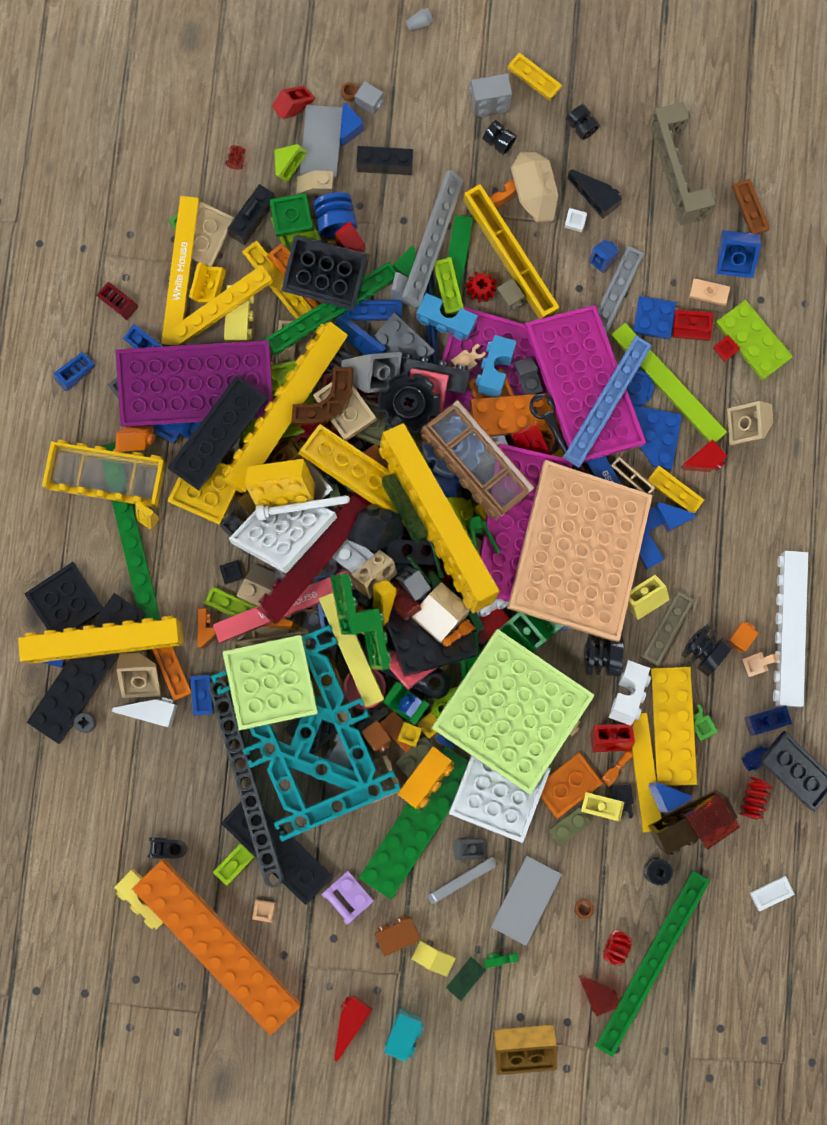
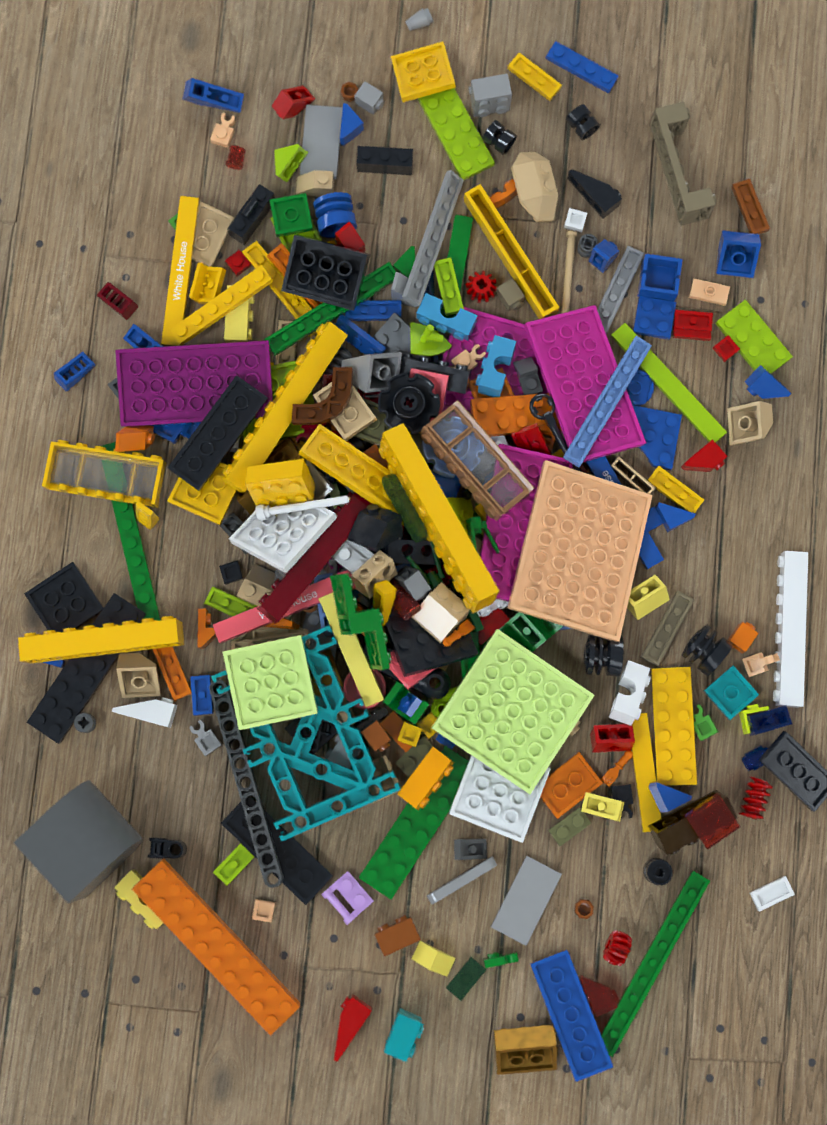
none -> dark grey brick [13,780,144,903]
none -> blue slope [182,78,244,113]
none -> light grey plate [190,720,222,756]
none -> light nougat plate [210,113,235,148]
none -> red plate [225,250,251,277]
none -> yellow plate [391,41,456,102]
none -> lime shield [410,322,452,356]
none -> lime plate [417,88,495,180]
none -> blue plate [530,950,614,1082]
none -> blue plate [546,41,618,94]
none -> tan bar [561,231,578,314]
none -> dark grey wheel [577,234,598,258]
none -> blue piece [637,253,683,302]
none -> teal plate [703,665,759,720]
none -> neon yellow bracket [739,704,769,734]
none -> blue slope [745,365,791,399]

